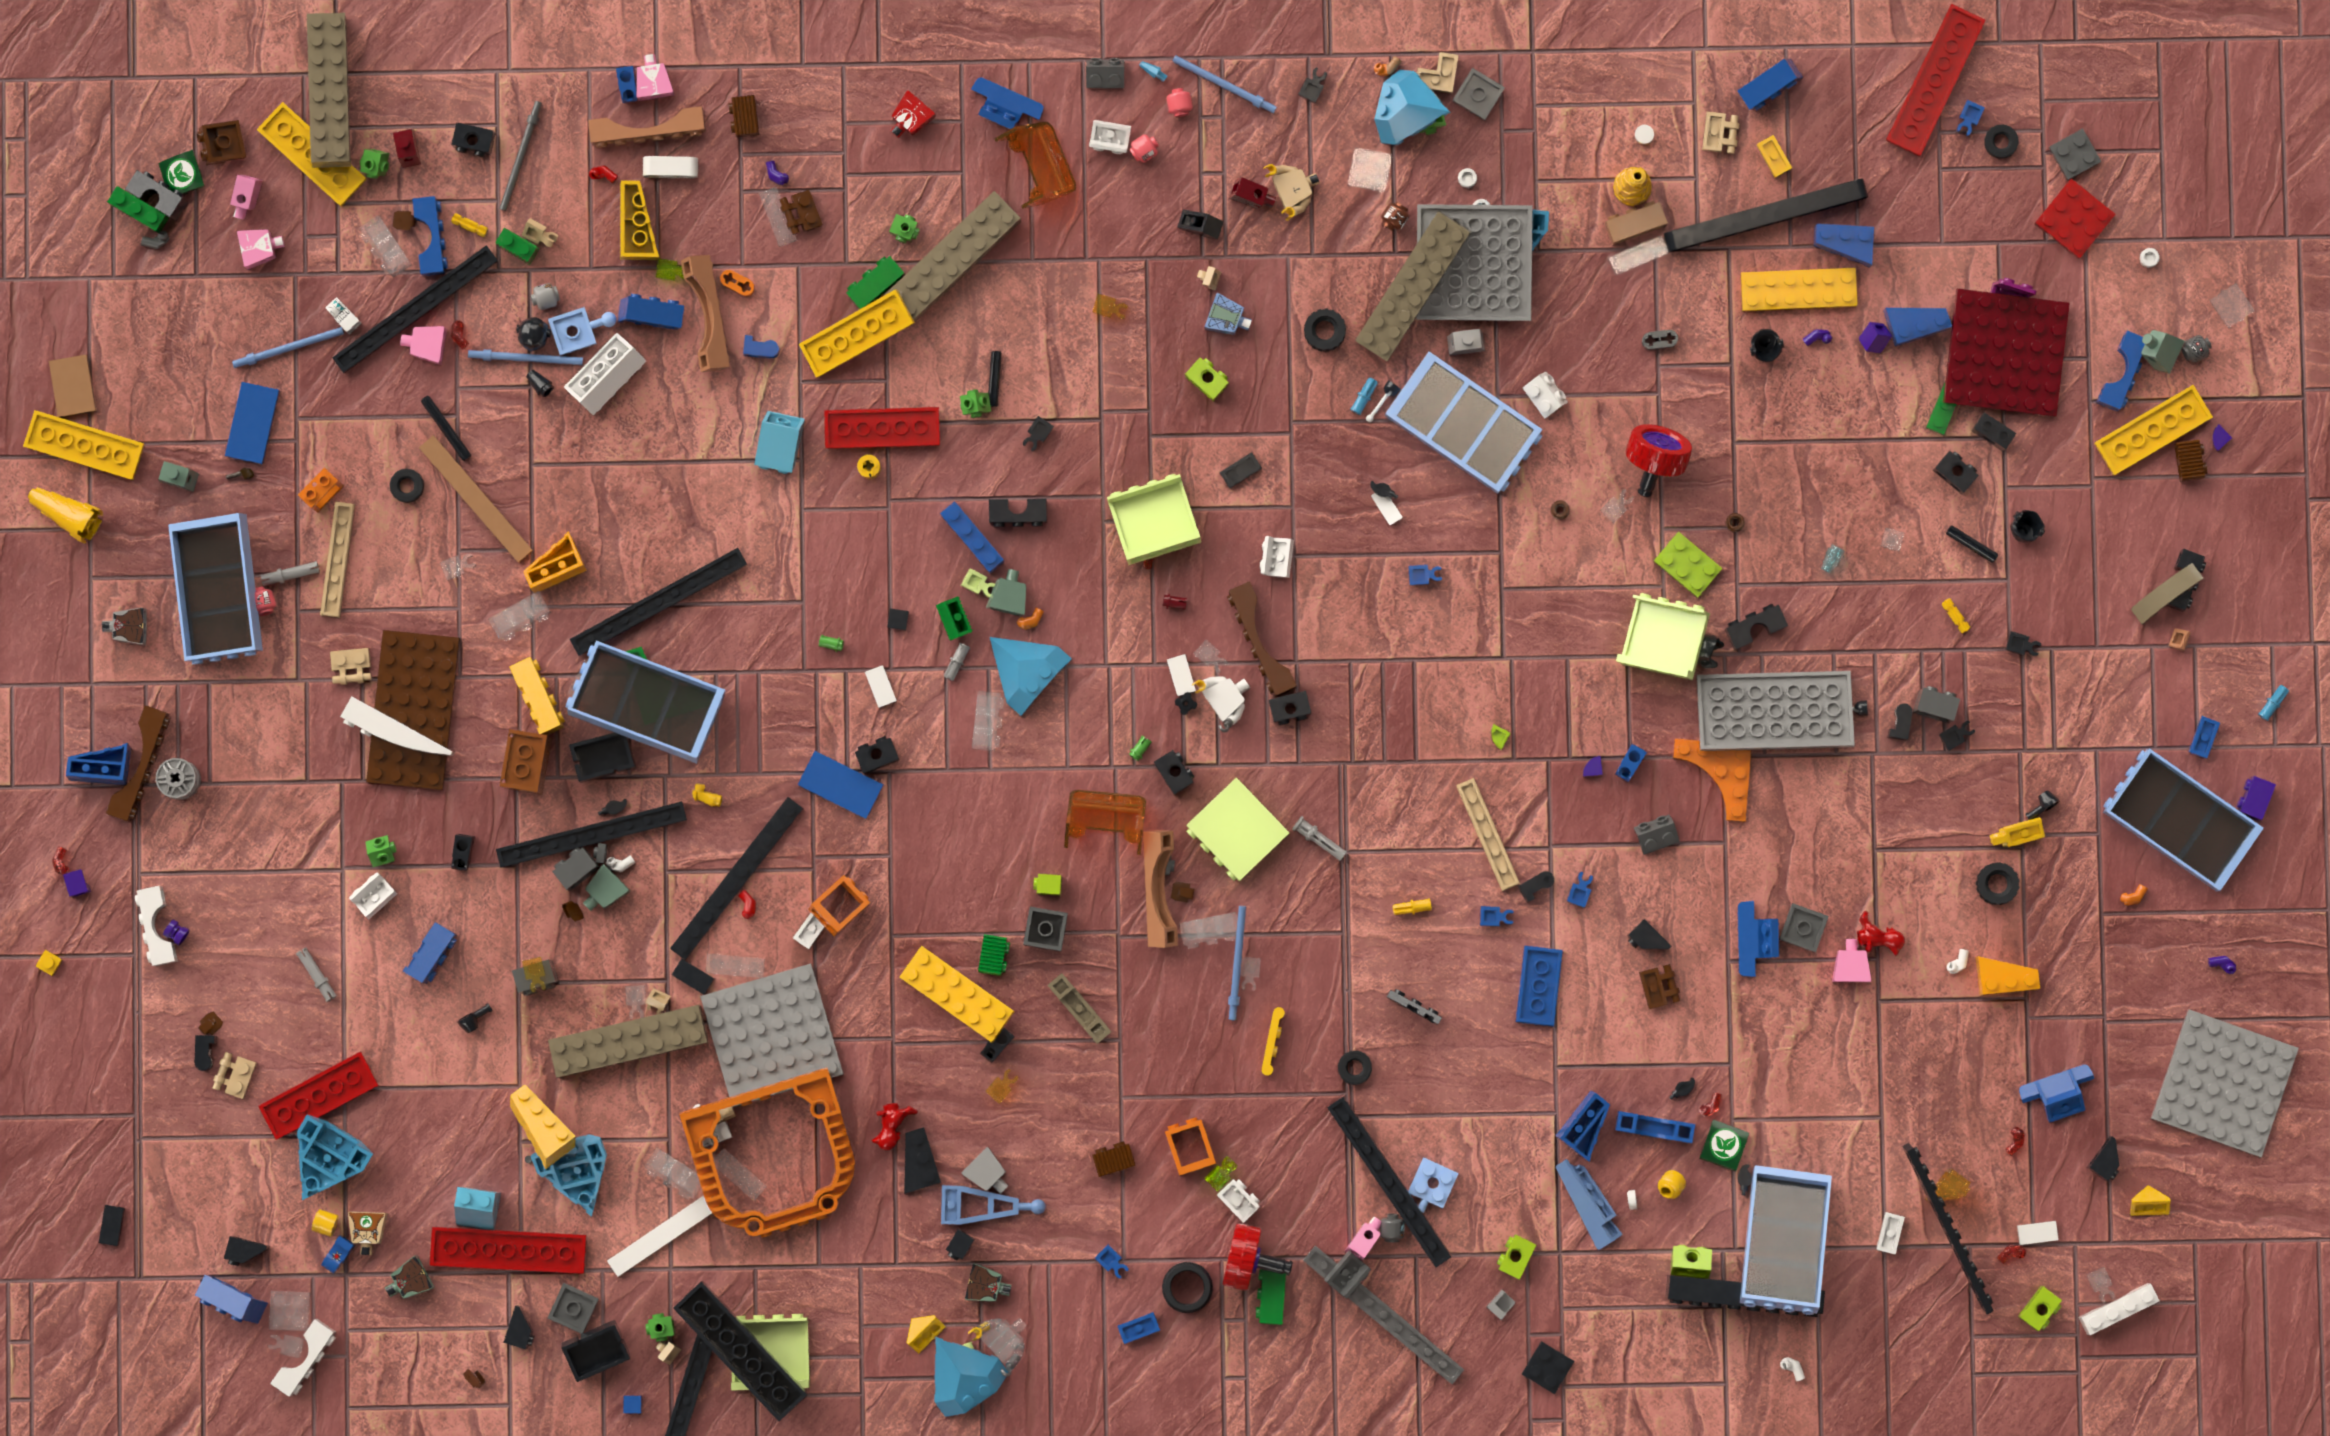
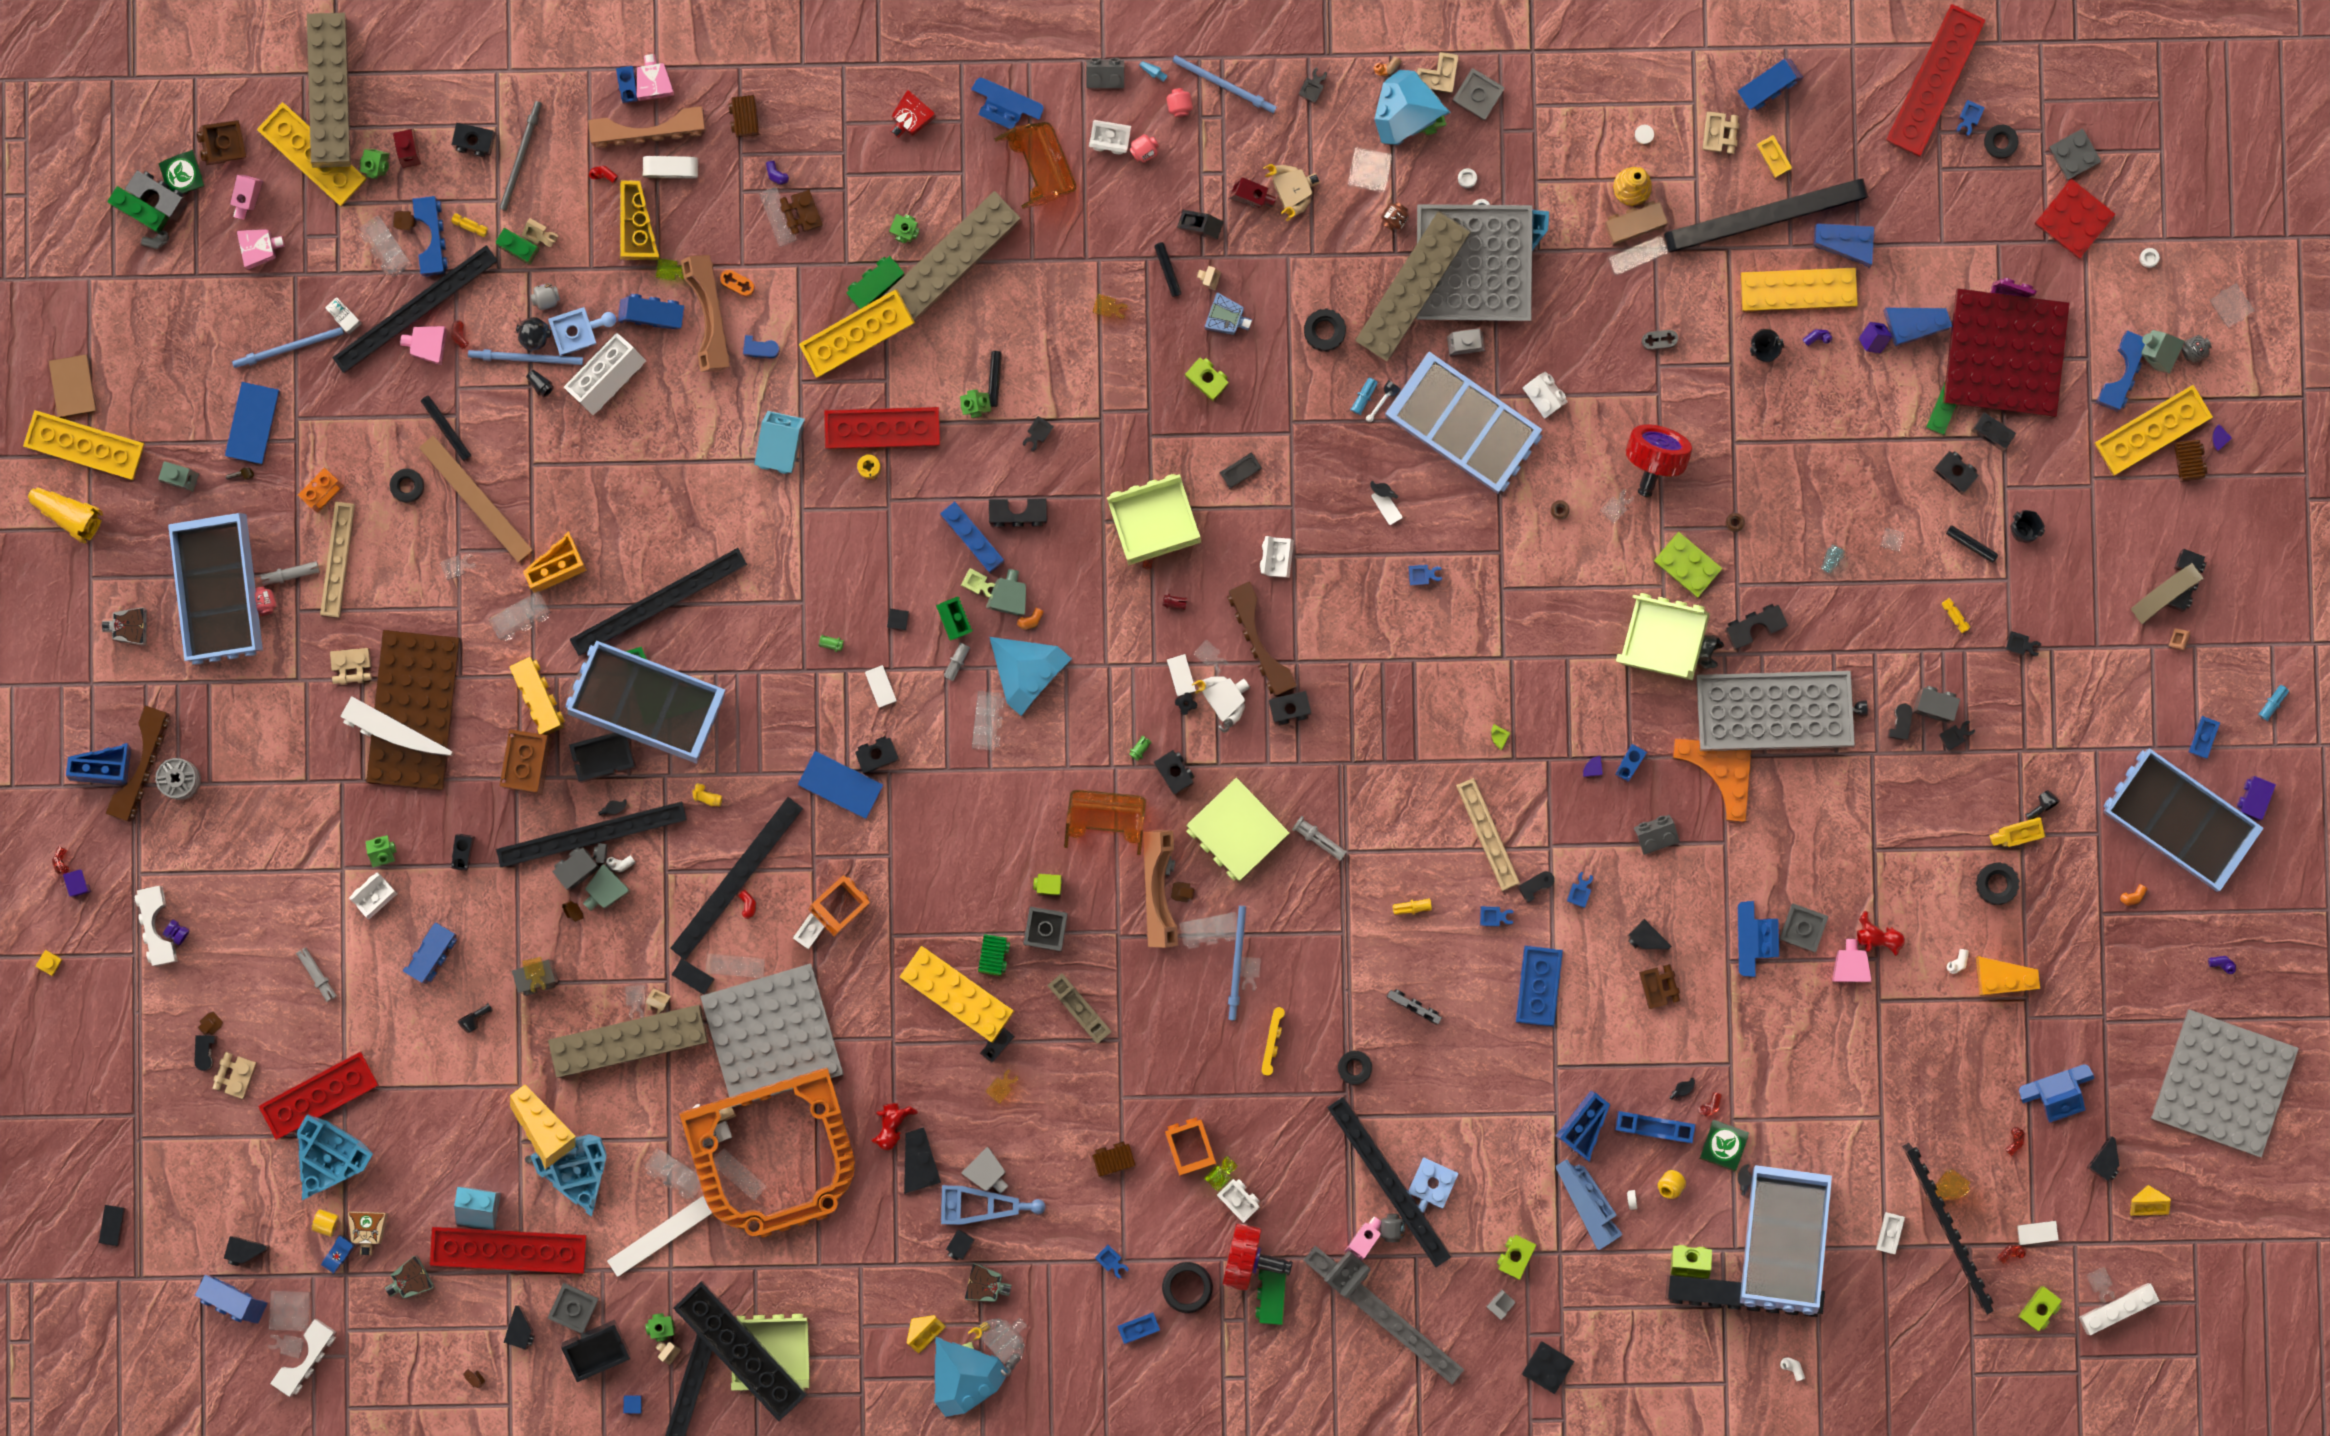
none -> black axle [1154,242,1181,297]

